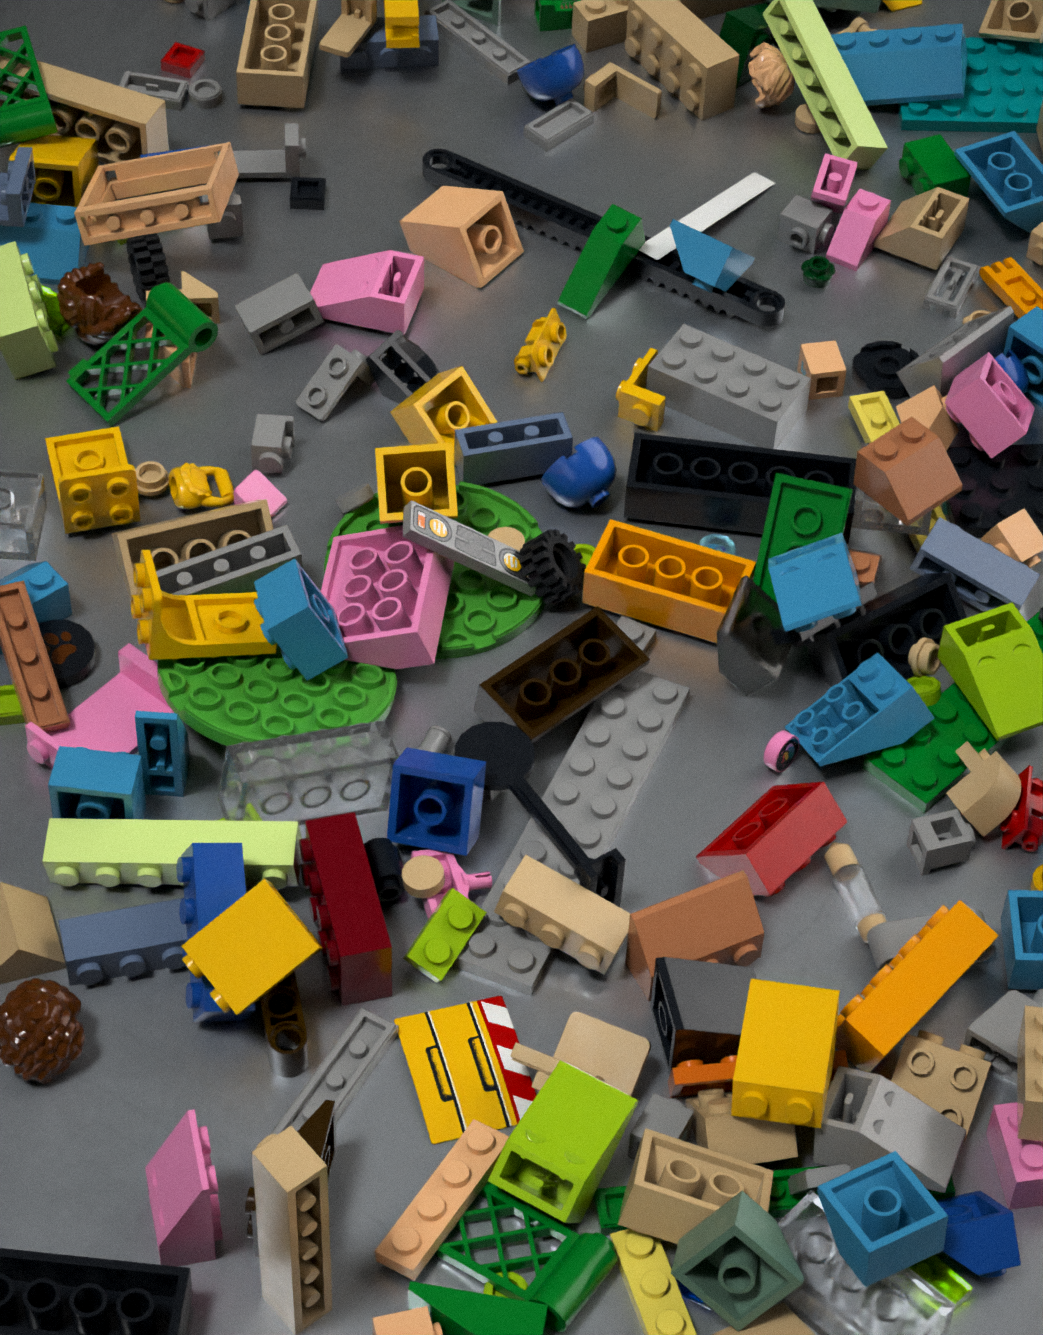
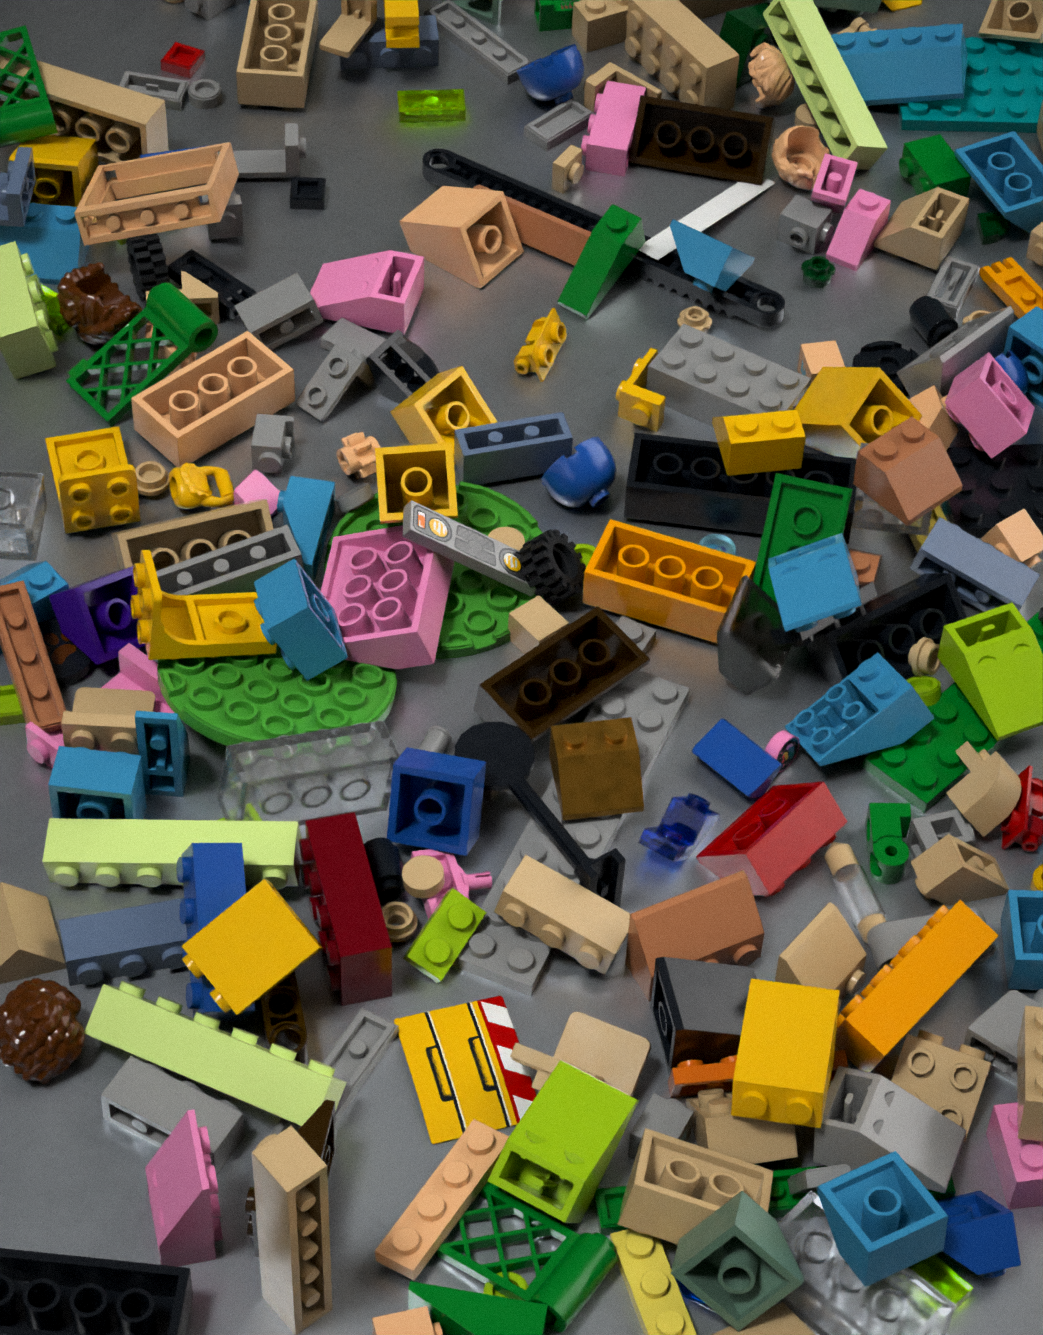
none -> dark purple slope [49,566,145,664]
none -> tan bracket [61,687,156,755]
none -> yellowish green brick [84,981,347,1126]
none -> light grey brick [101,1056,245,1176]
none -> light nougat brick [131,331,295,467]
none -> black hinge [168,249,257,319]
none -> dark azure slope [277,476,336,584]
none -> light grey tile [321,317,387,357]
none -> light nougat gear [337,431,381,479]
none -> tan plate [381,901,417,942]
none -> clear neon green plate [397,89,466,123]
none -> nougat tile [473,184,591,266]
none -> tan brick [508,595,569,654]
none -> pearl gold slope [549,717,644,820]
none -> tan plate [552,145,584,194]
none -> bright pink brick [581,81,646,177]
none -> dark brown slope [629,95,776,185]
none -> clear blue slope [638,793,720,862]
none -> tan plate [677,306,712,333]
none -> blue slope [692,718,783,798]
none -> yellow slope [712,410,806,476]
none -> light nougat hair [772,125,830,191]
none -> tan slope [775,902,867,1011]
none -> yellow slope [794,366,922,459]
none -> green leg [865,803,911,885]
none -> black brick [909,296,958,347]
none -> tan slope [911,834,1009,906]
none -> dark green tile [976,212,1011,245]

